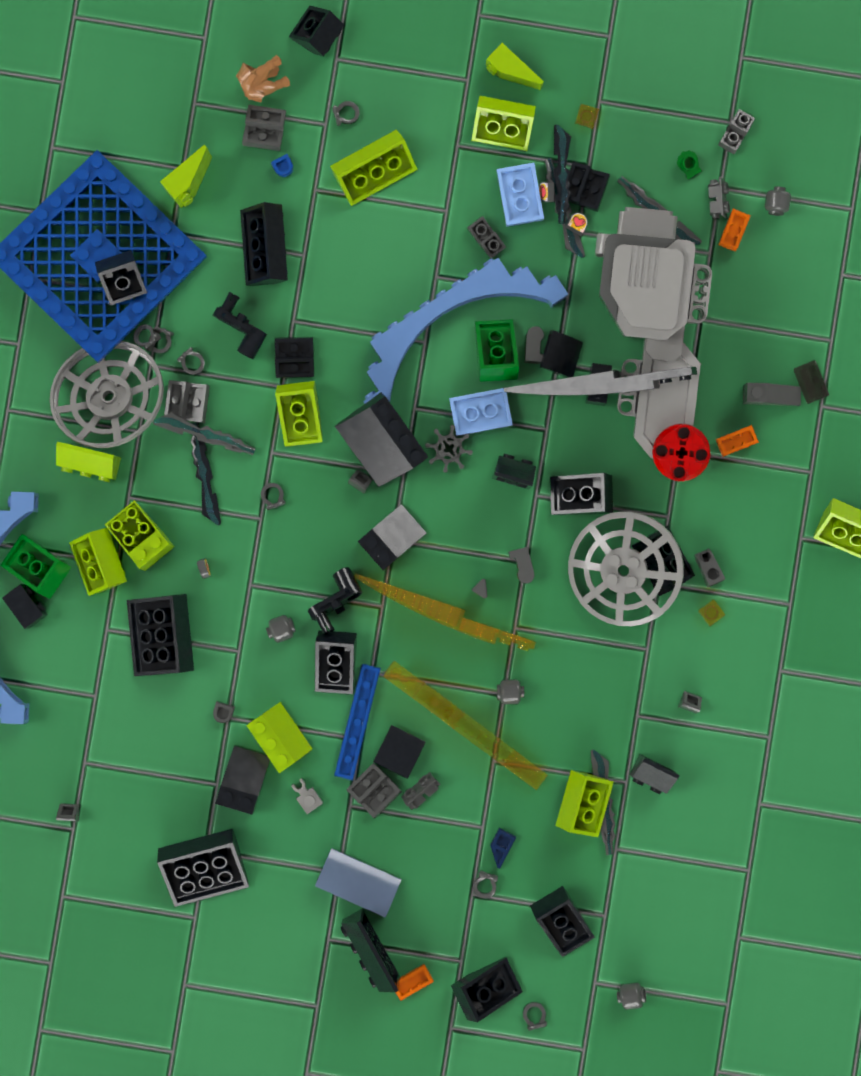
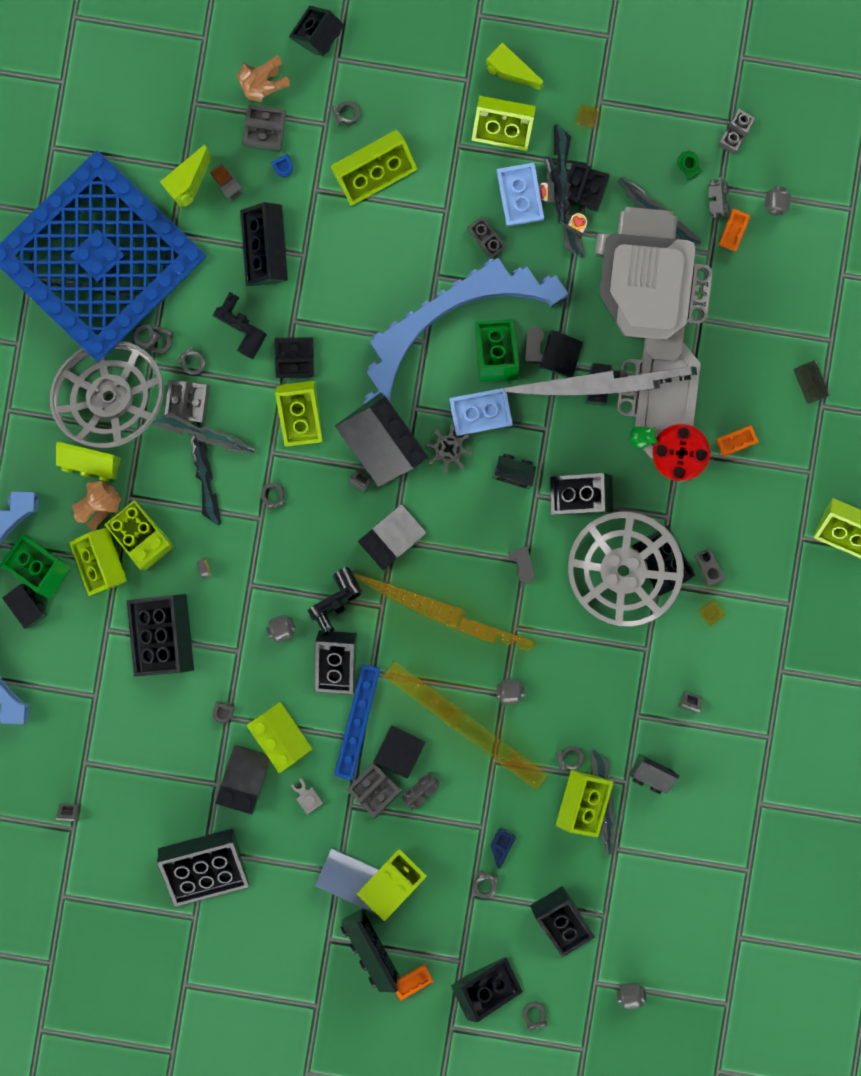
black slope [95,250,147,305] -> none
dark grey slope [471,579,488,598] -> none
dark grey slope [743,383,801,406] -> none
none -> medium nougat piece [71,481,121,531]
none -> leg [209,163,244,202]
none -> lime slope [356,849,427,922]
none -> dark grey piece [556,746,584,771]
none -> green animal [628,426,658,449]

